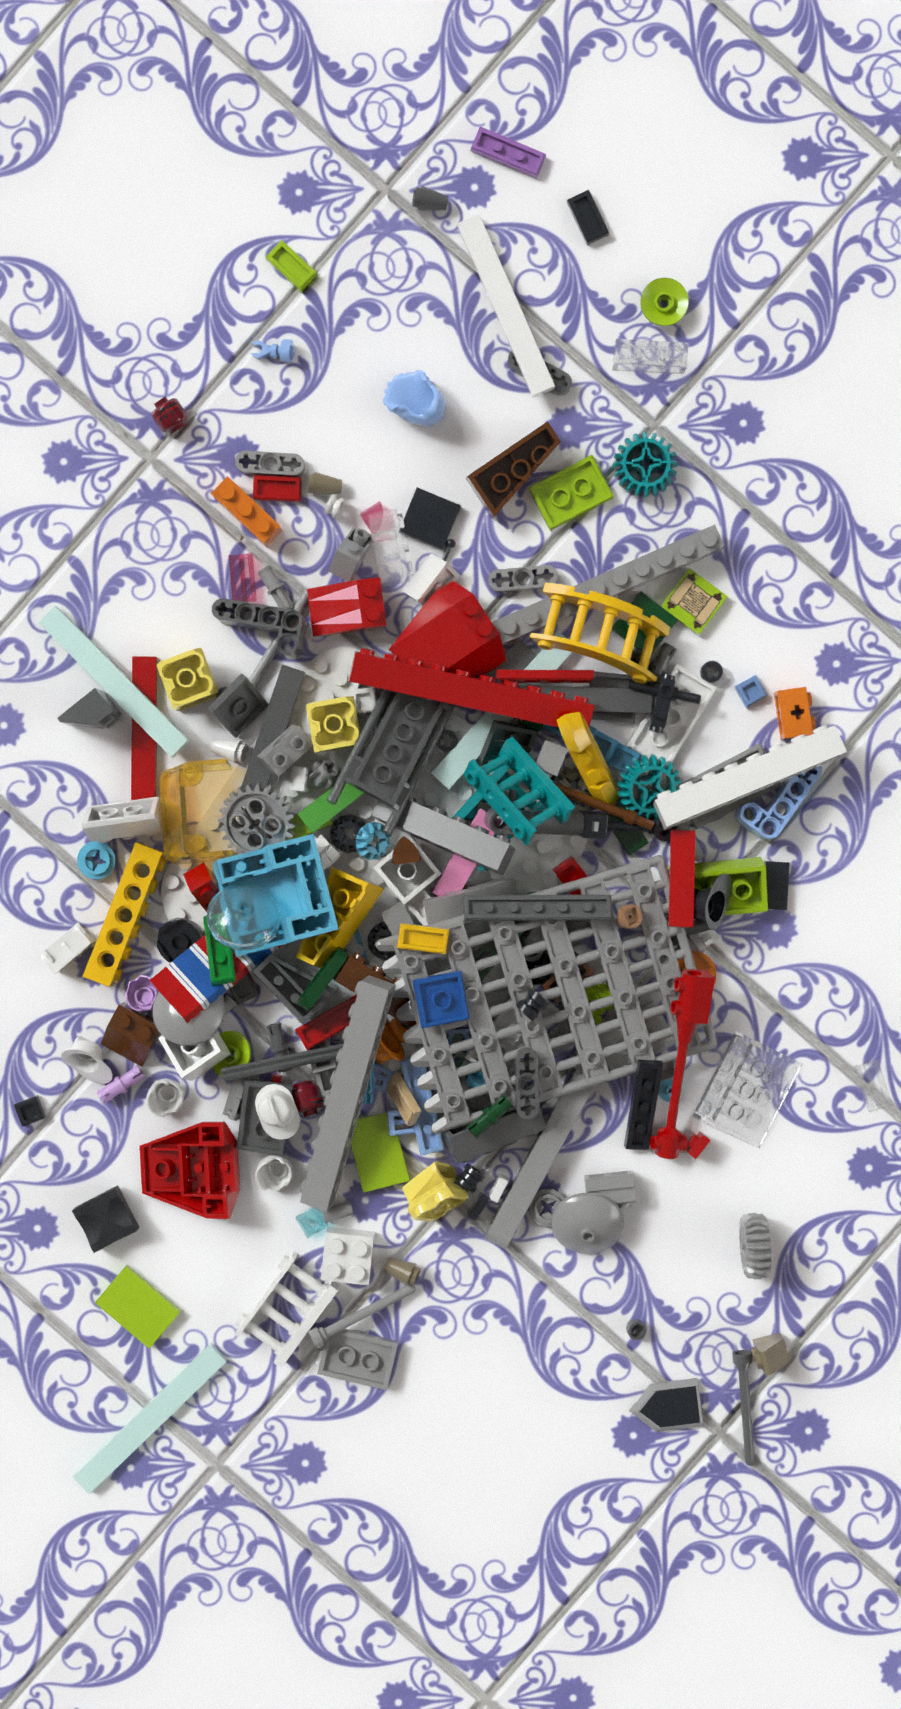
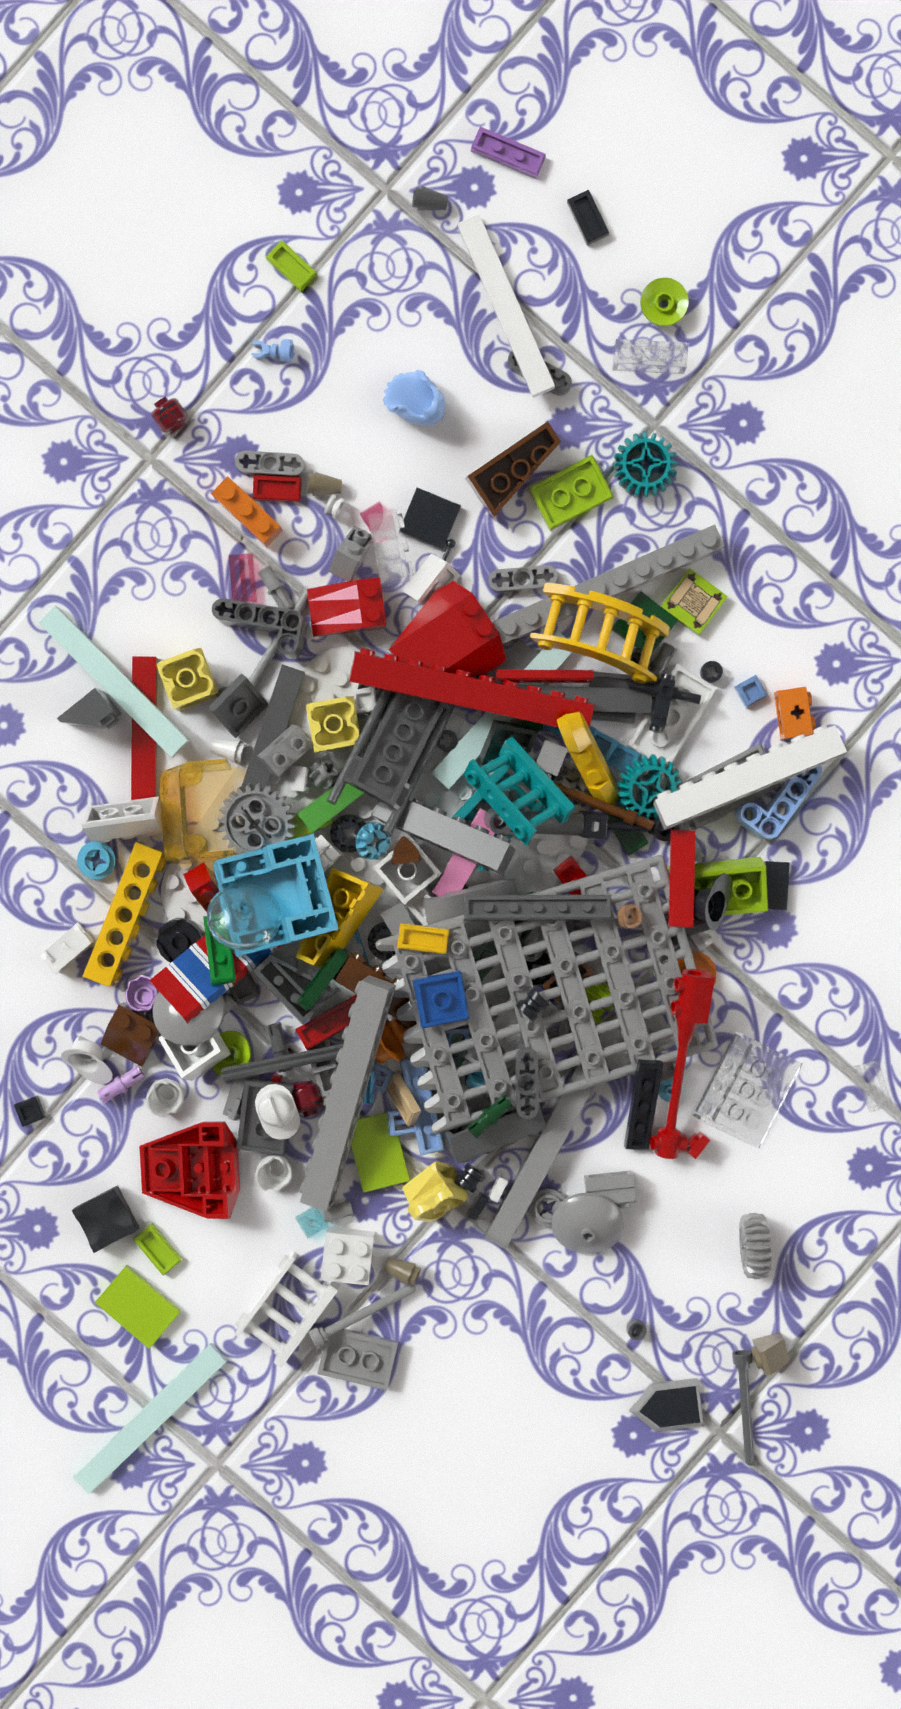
none -> lime tile [133,1222,182,1276]

